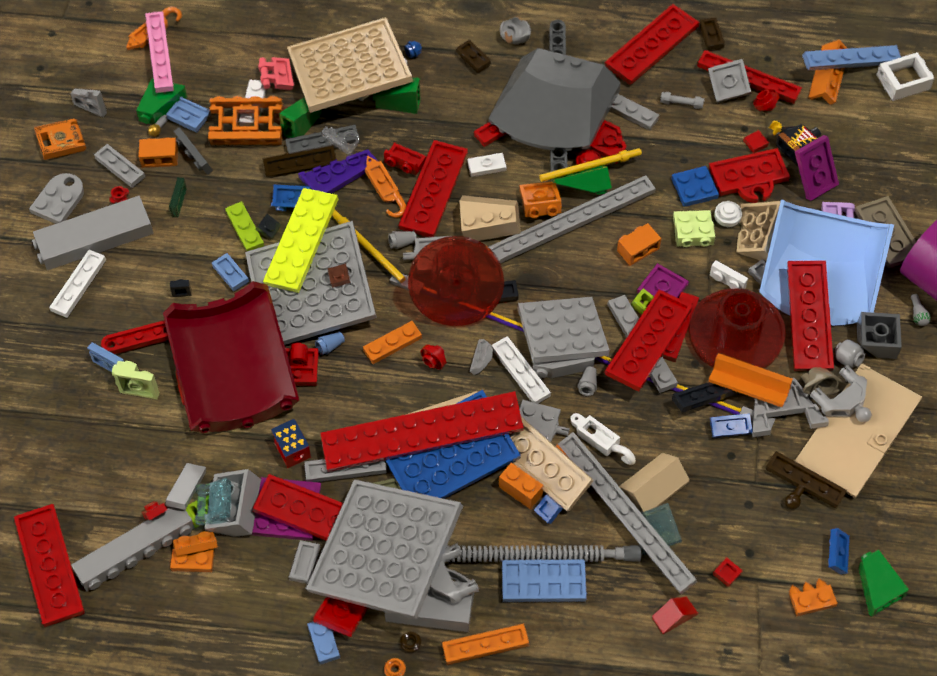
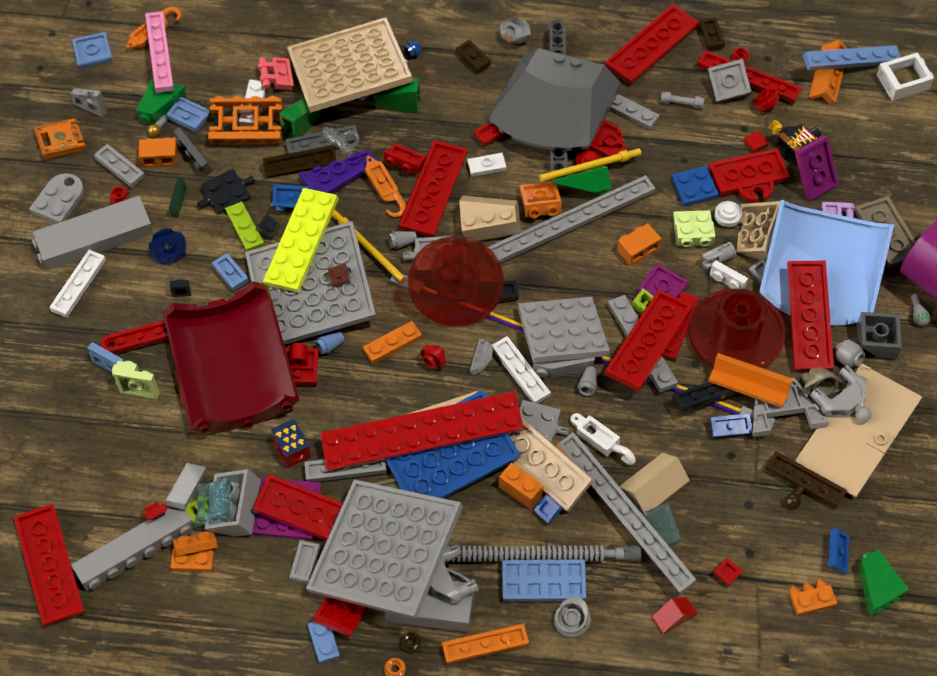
none -> medium blue tile [72,32,113,69]
none -> clear blue plate [149,228,187,265]
none -> black plate [197,169,255,215]
none -> light grey piece [554,597,591,638]
none -> light grey hinge [702,242,736,270]
none -> red plate [732,47,749,64]

